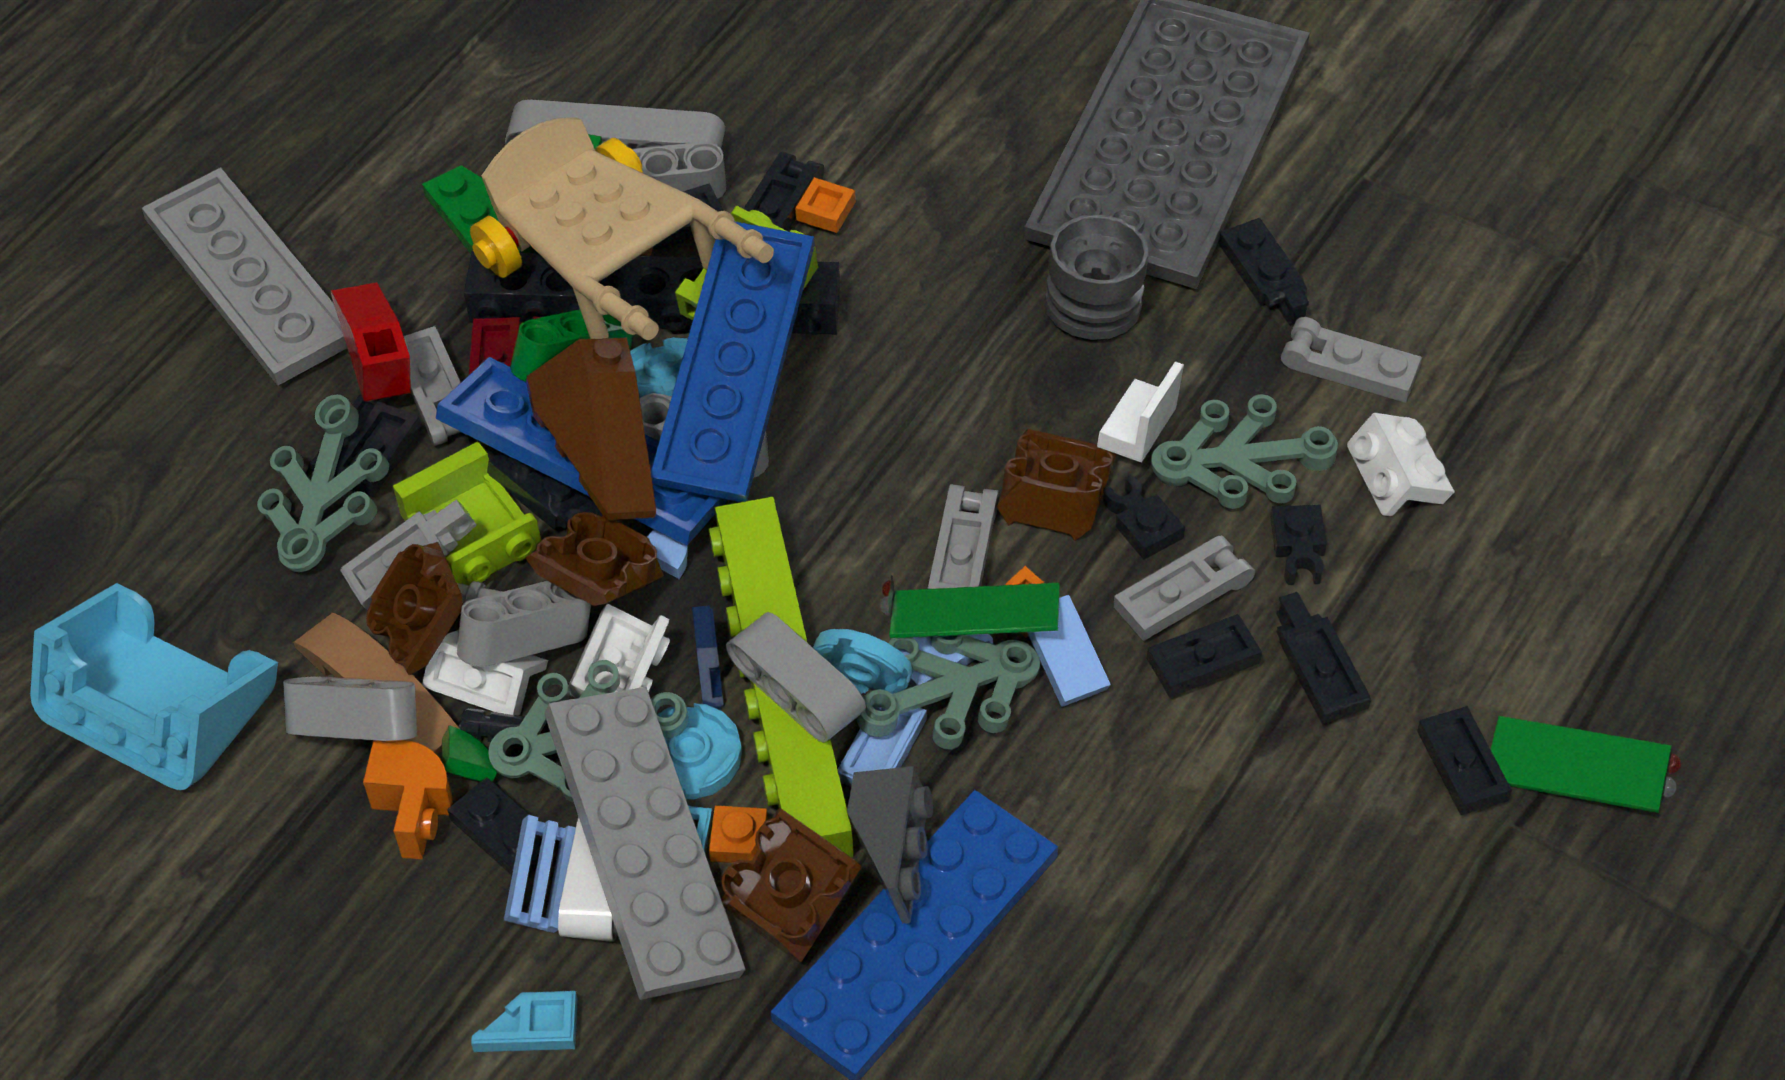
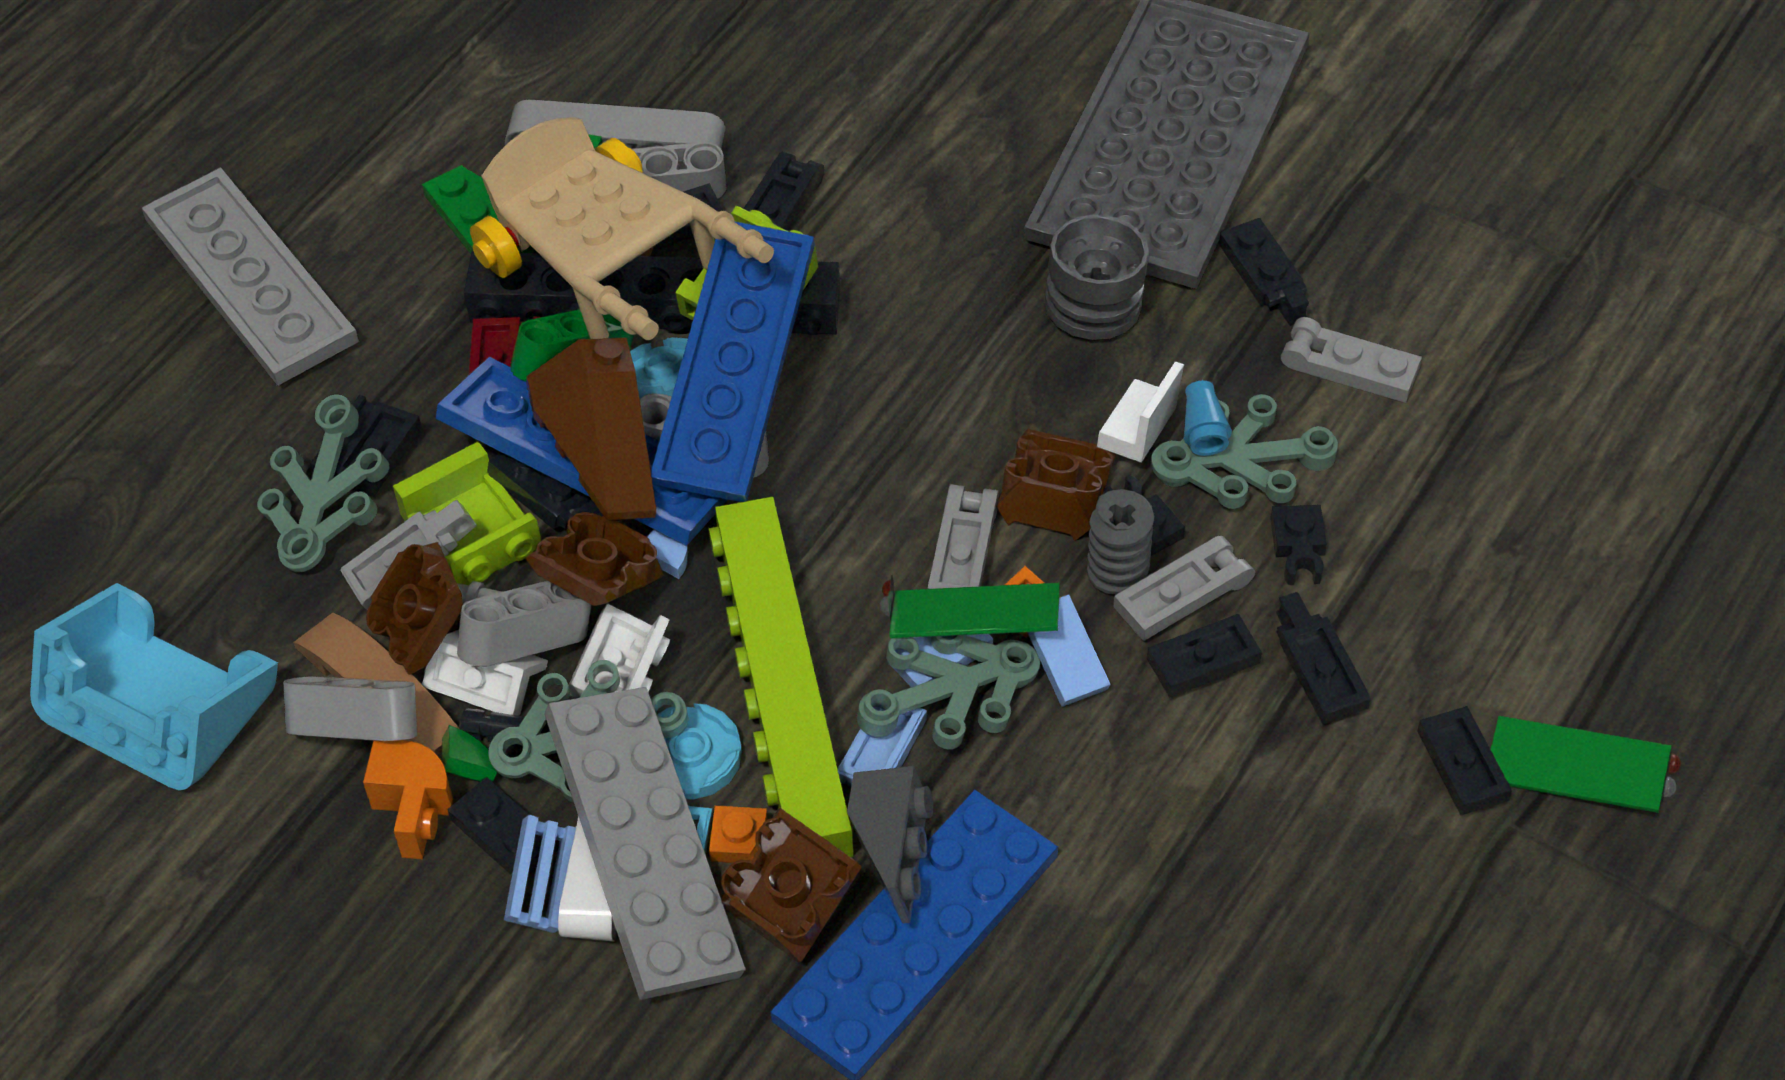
red slope [331,282,411,402] -> none
light grey plate [404,326,467,446] -> none
medium azure tile [471,991,578,1052] -> none
dark blue tile [692,605,724,711] -> none
light grey beam [726,612,866,743] -> none
orange plate [795,177,856,233] -> none
medium azure tile [813,629,913,694] -> none
white bracket [1347,413,1454,516] -> none
none -> dark grey piece [1087,489,1154,595]
none -> dark azure cone [1184,380,1232,456]

